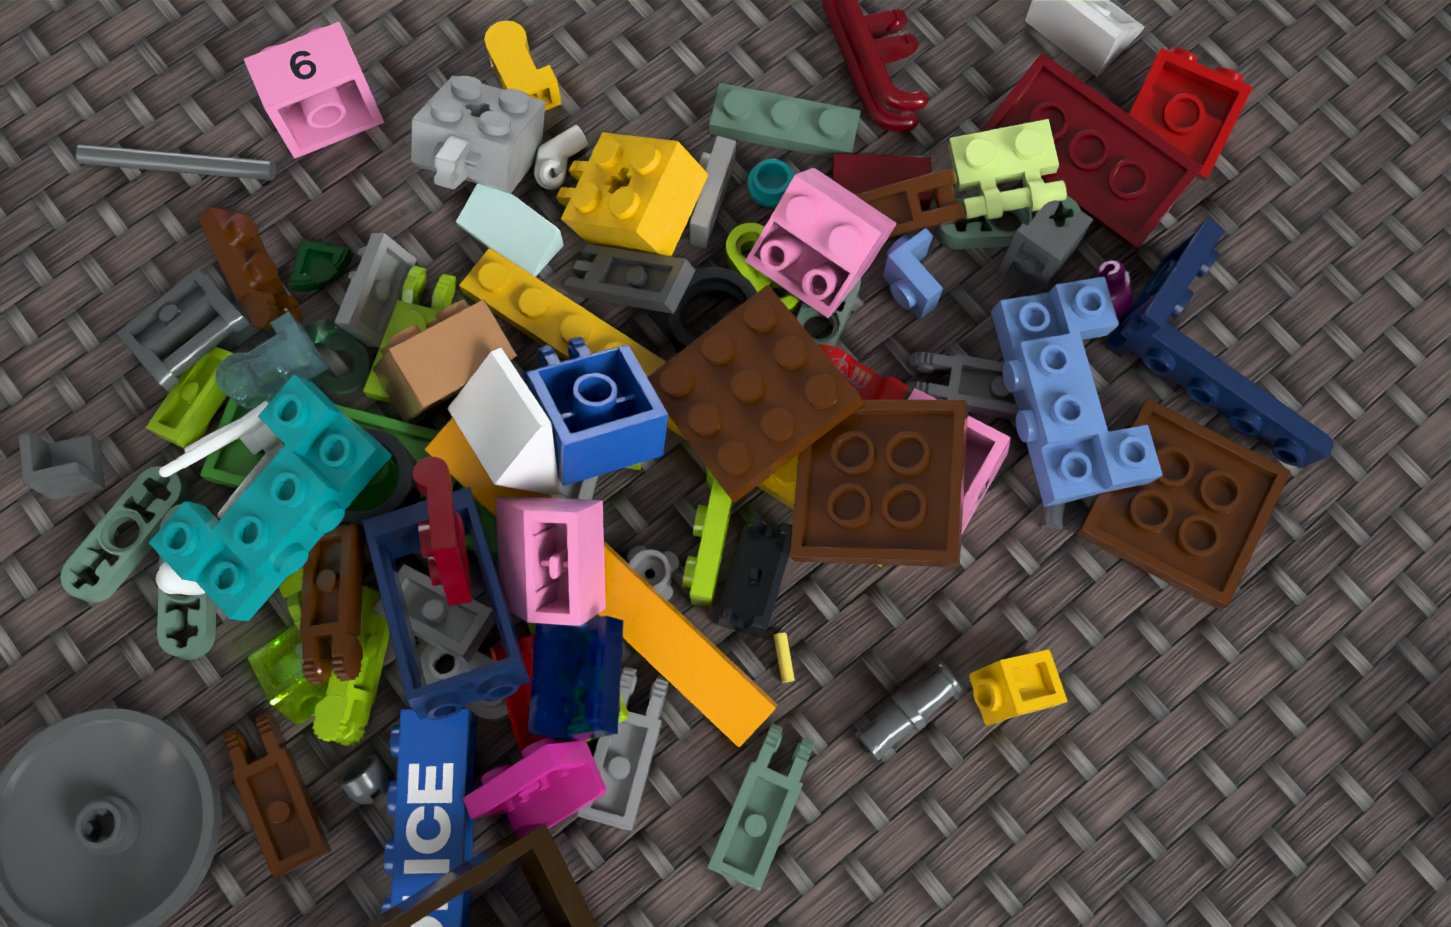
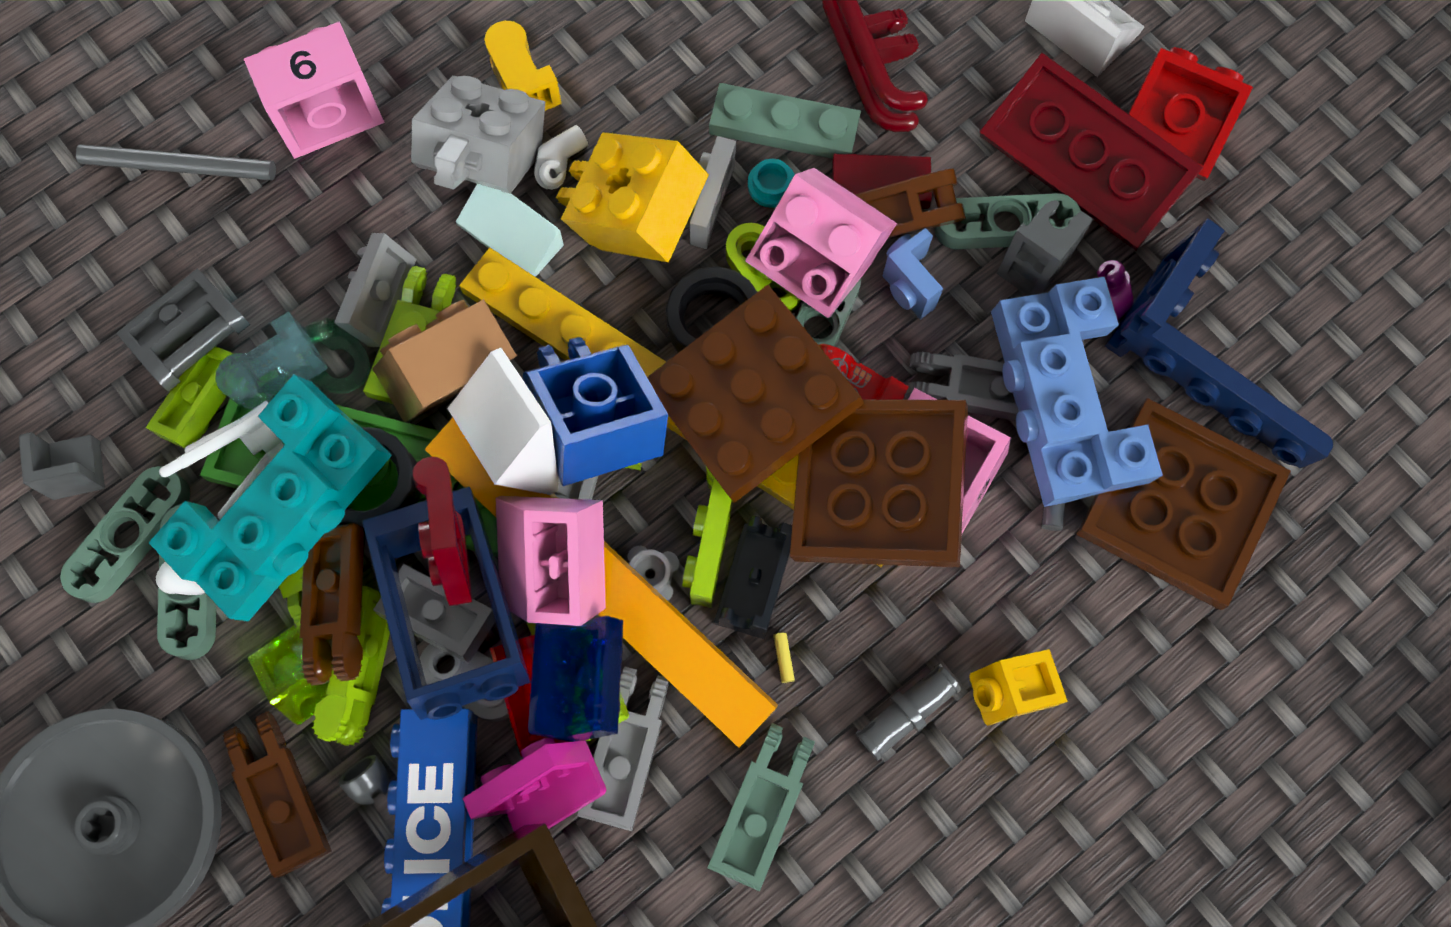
reddish brown hinge [199,207,303,333] -> none
dark green tile [288,239,354,292] -> none
dark grey hinge [563,244,695,314] -> none
yellowish green plate [948,119,1067,220] -> none

